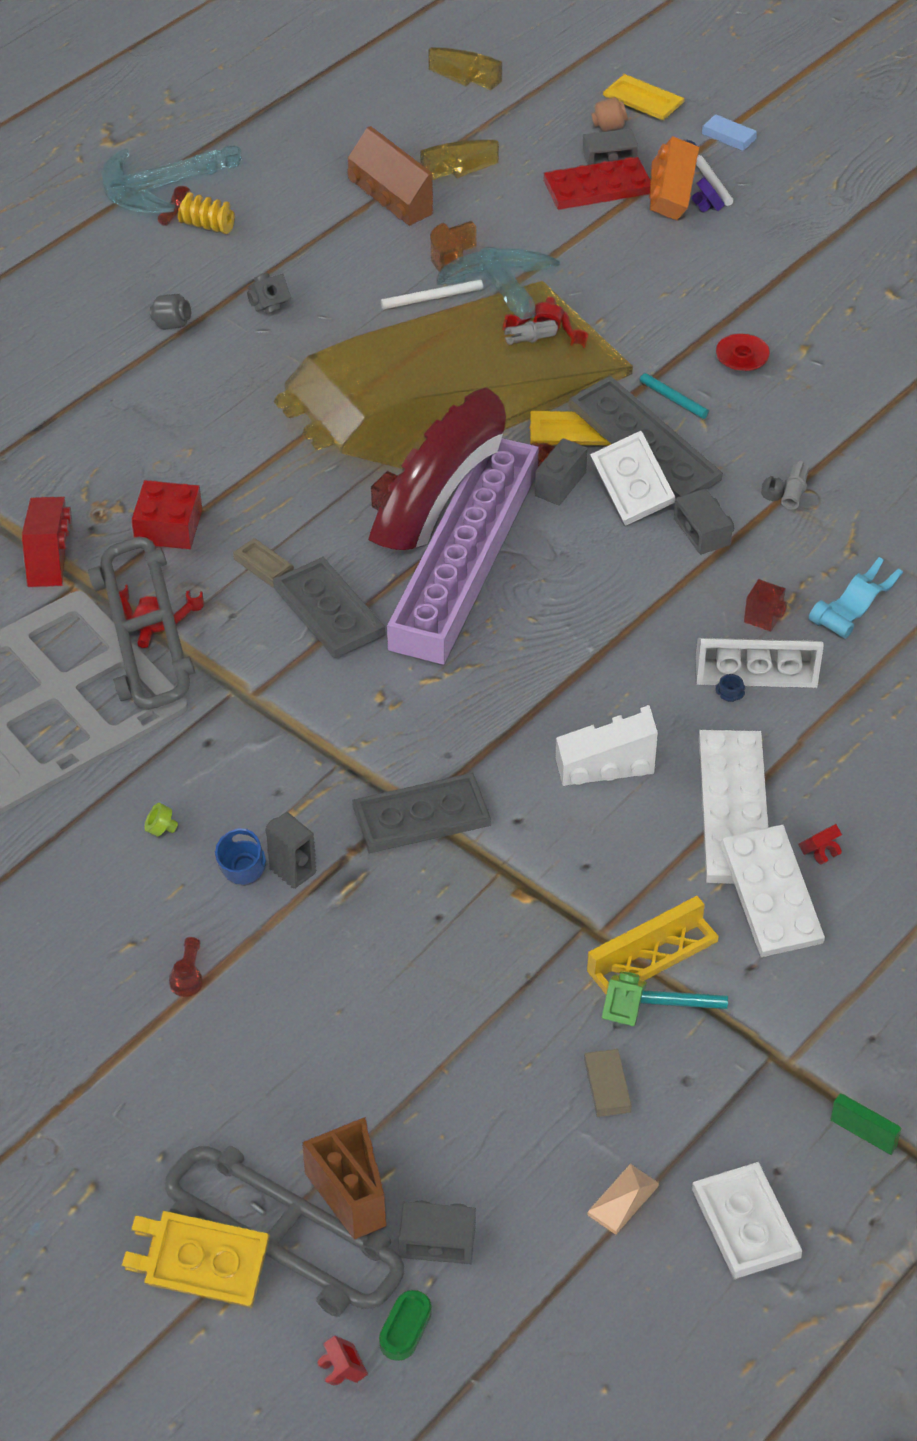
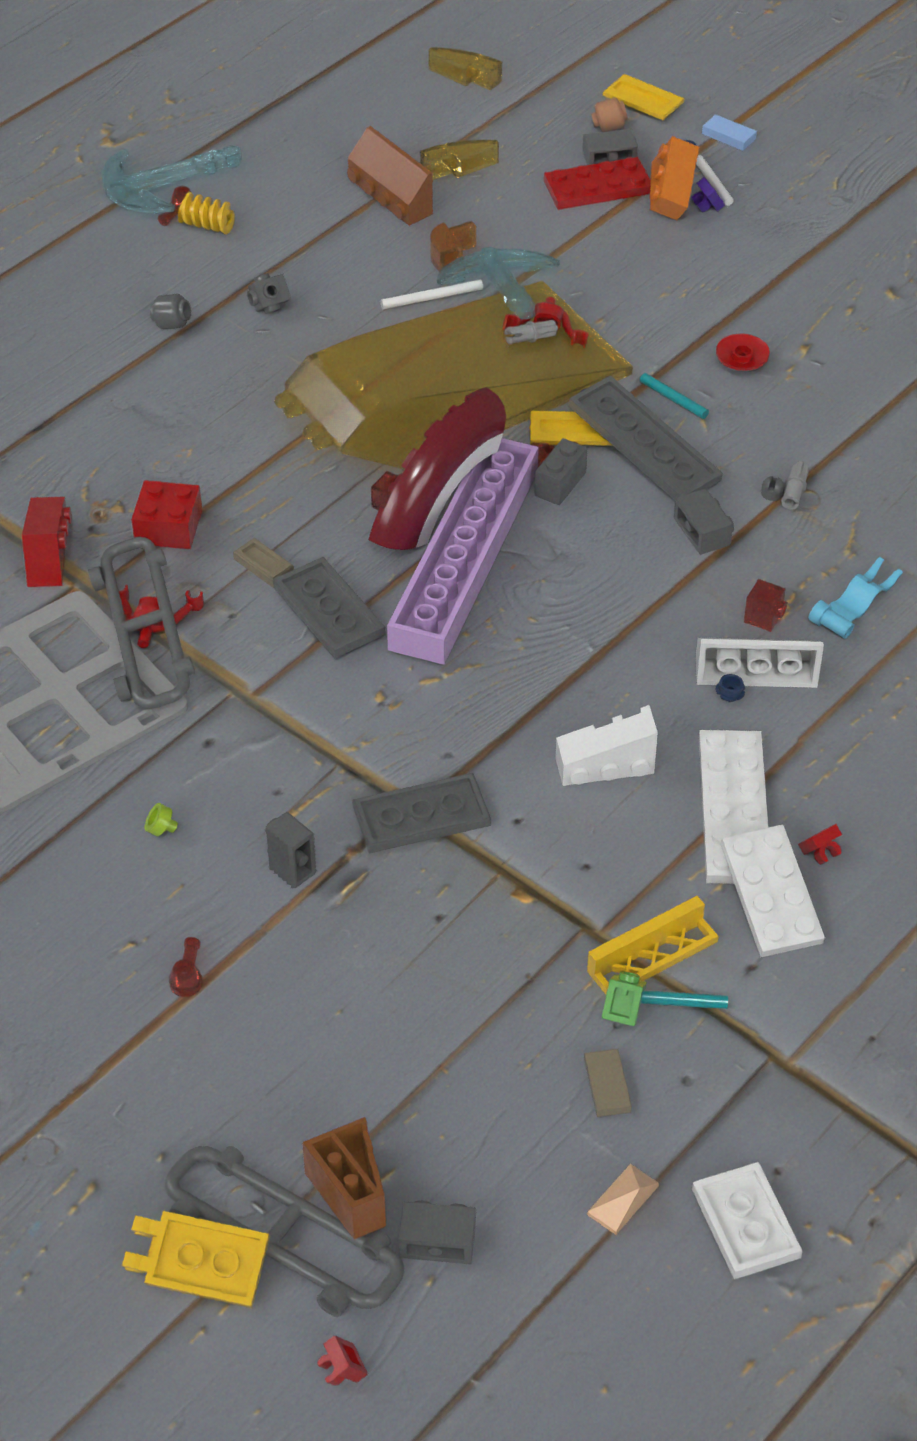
blue helmet [215,828,266,885] -> none
green tile [379,1290,431,1361] -> none
white plate [590,431,676,526] -> none
green tile [830,1093,902,1155] -> none

